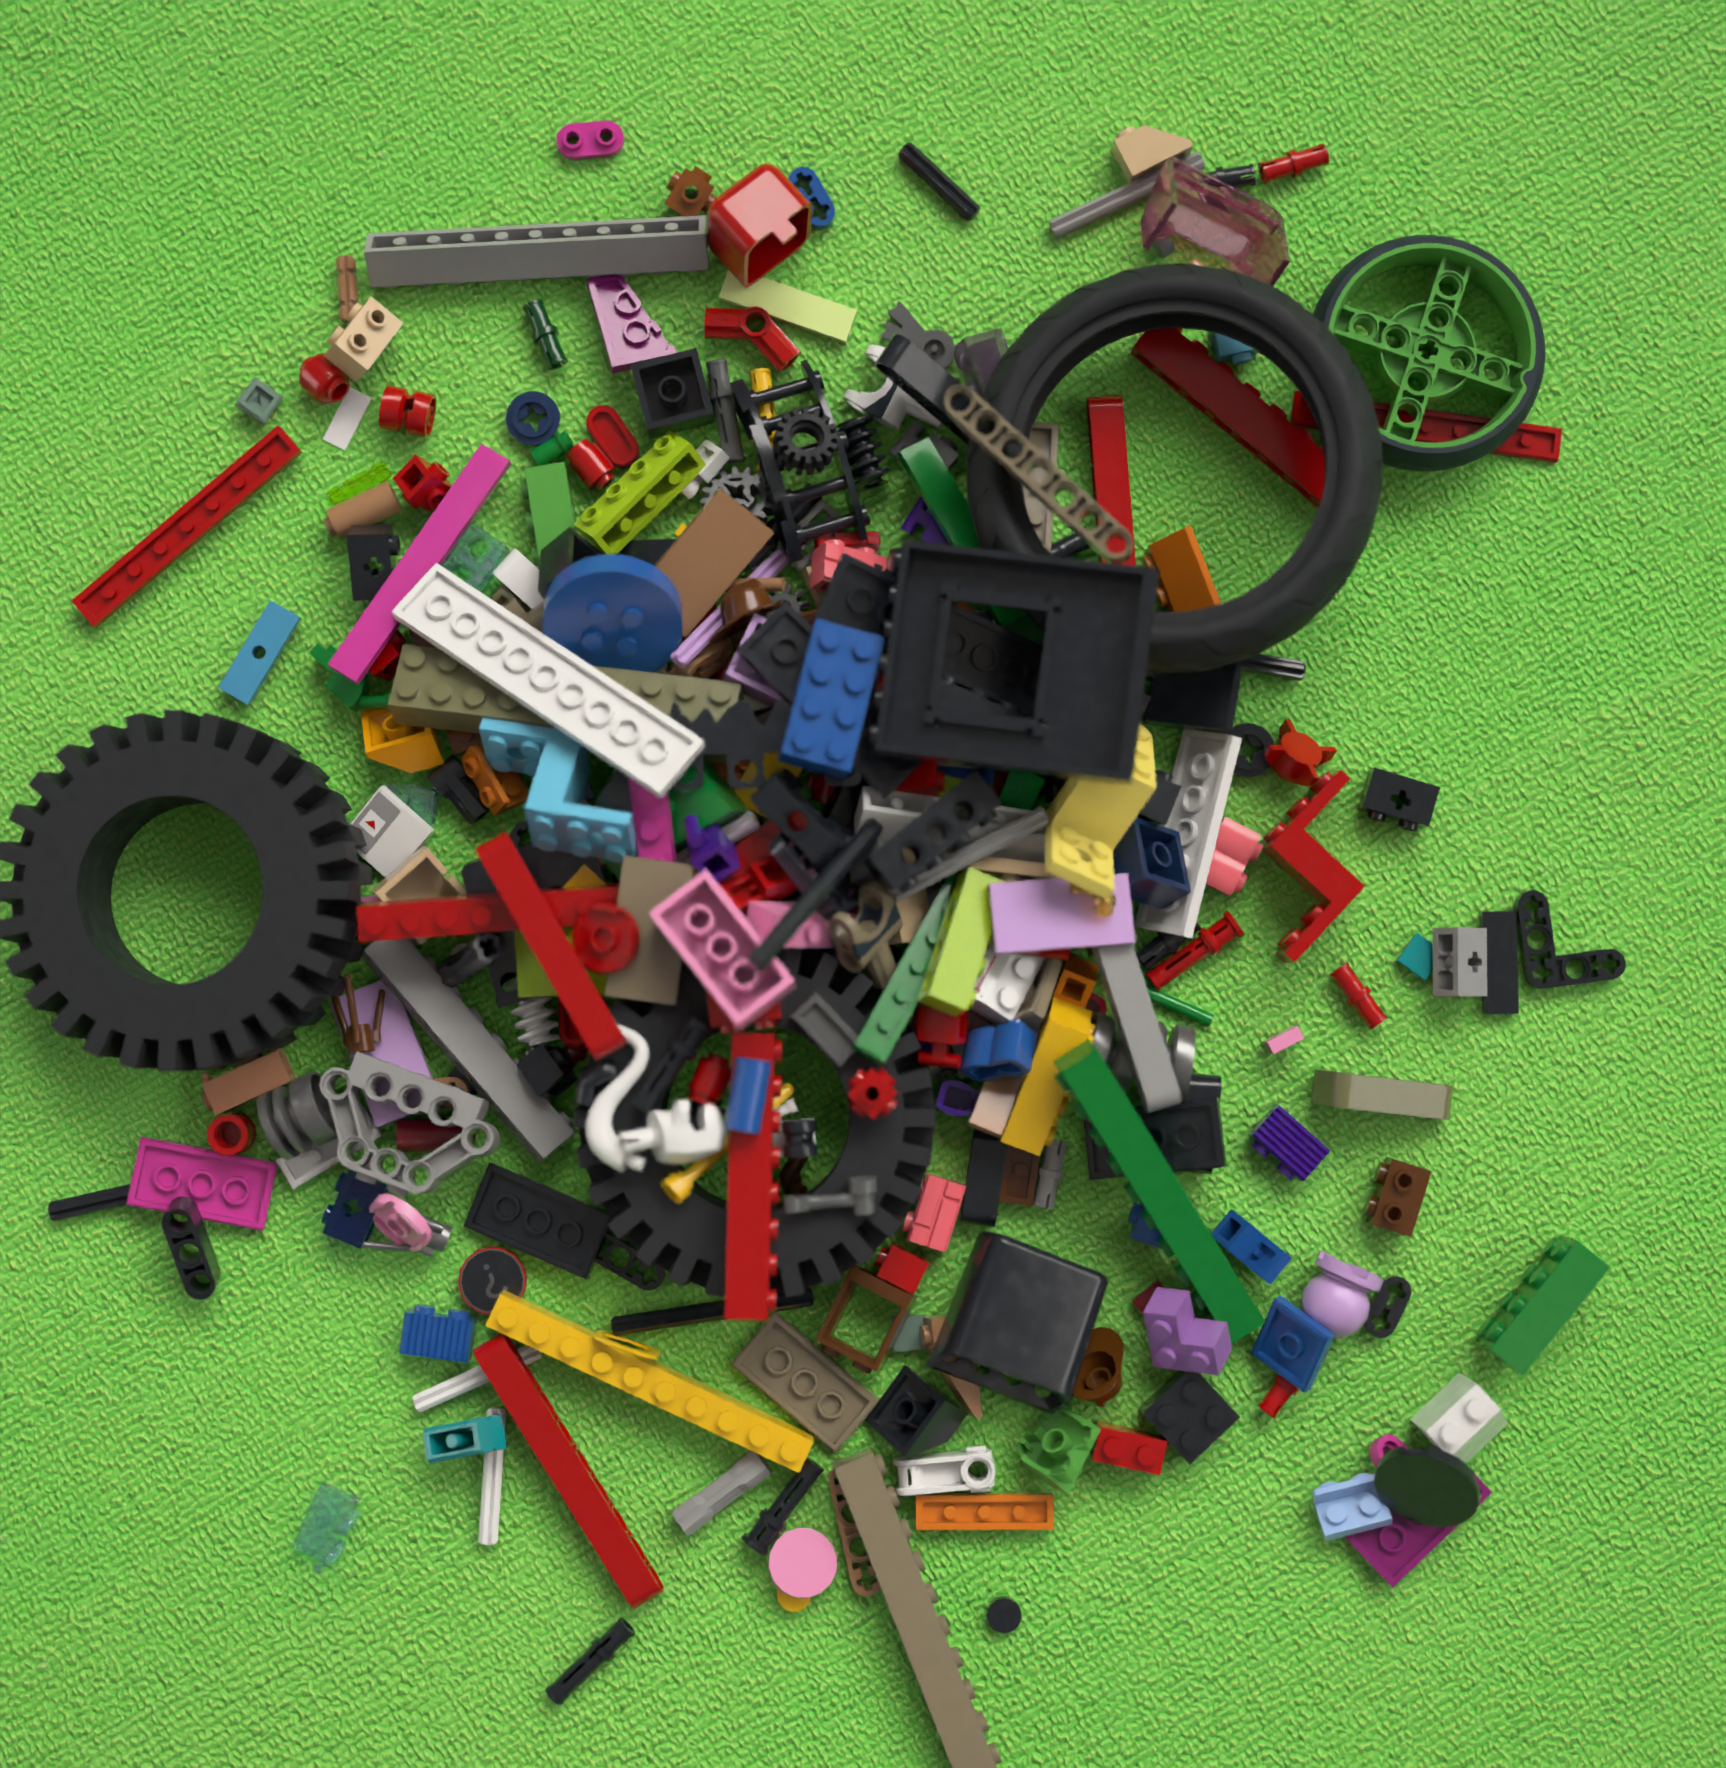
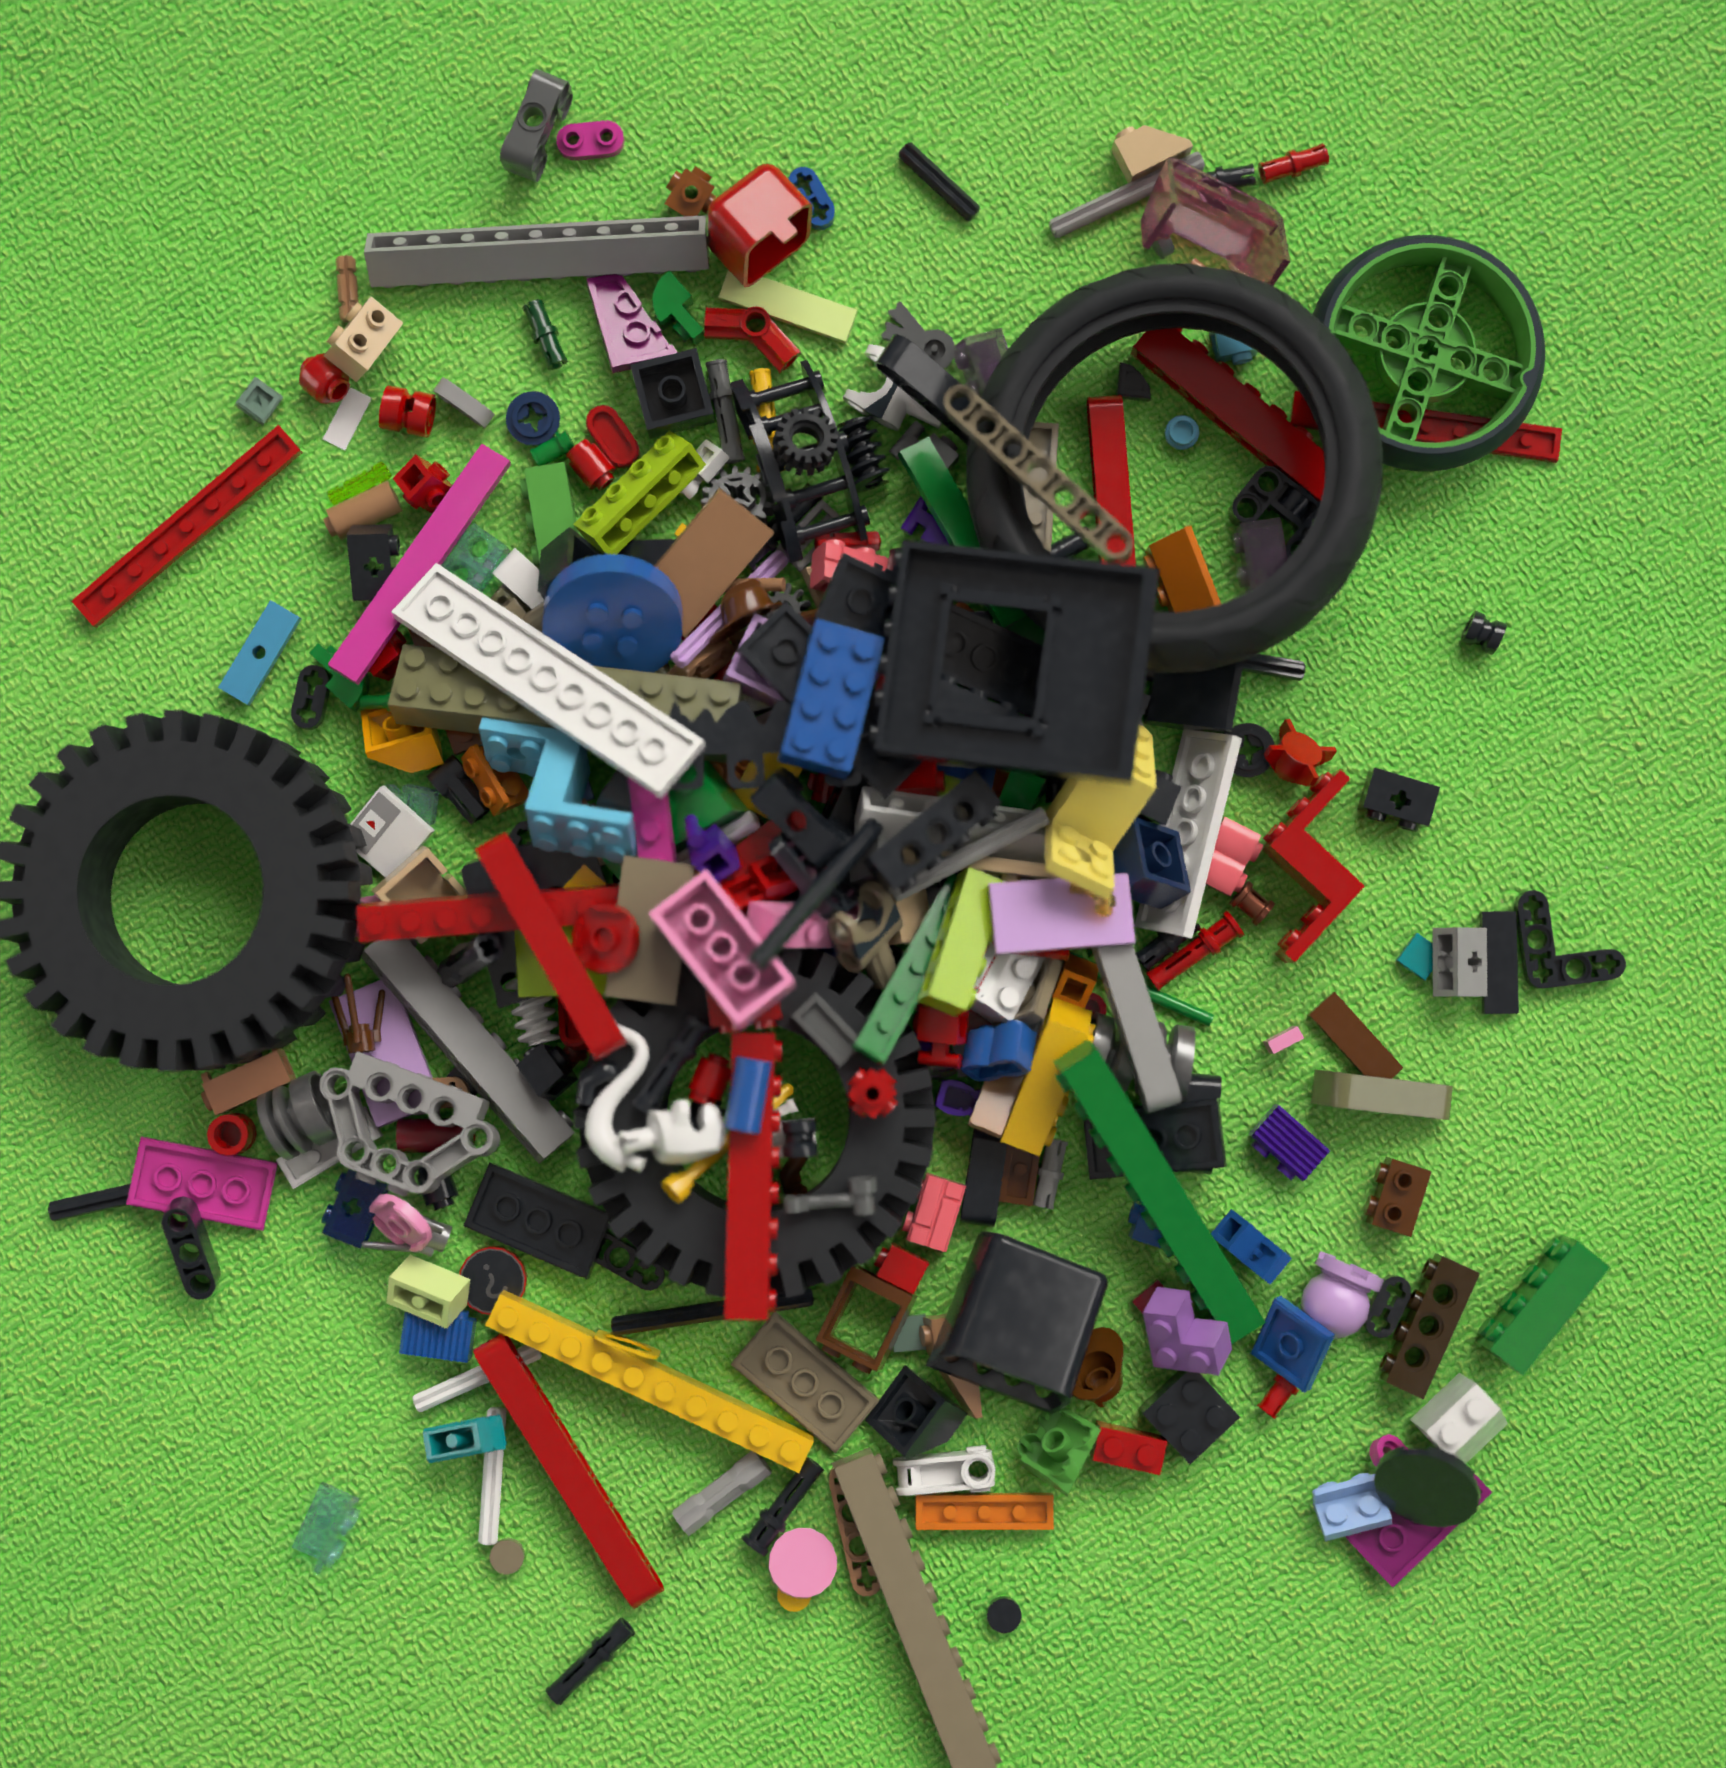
red pin [1329,962,1388,1030] -> none
none -> black beam [291,665,331,730]
none -> yellowish green brick [386,1254,470,1329]
none -> black brick [416,1167,459,1211]
none -> light grey beam [433,377,495,429]
none -> dark tan piece [490,1538,525,1575]
none -> dark grey beam [500,69,573,183]
none -> green brick [653,271,705,346]
none -> black tile [1116,362,1151,402]
none -> medium azure plate [1165,415,1199,450]
none -> black beam [1228,466,1320,564]
none -> copper bush [1229,881,1275,926]
none -> brick [1232,517,1288,593]
none -> reddish brown tile [1308,992,1403,1079]
none -> dark brown brick [1379,1253,1480,1400]
none -> black wheel [1461,610,1507,655]

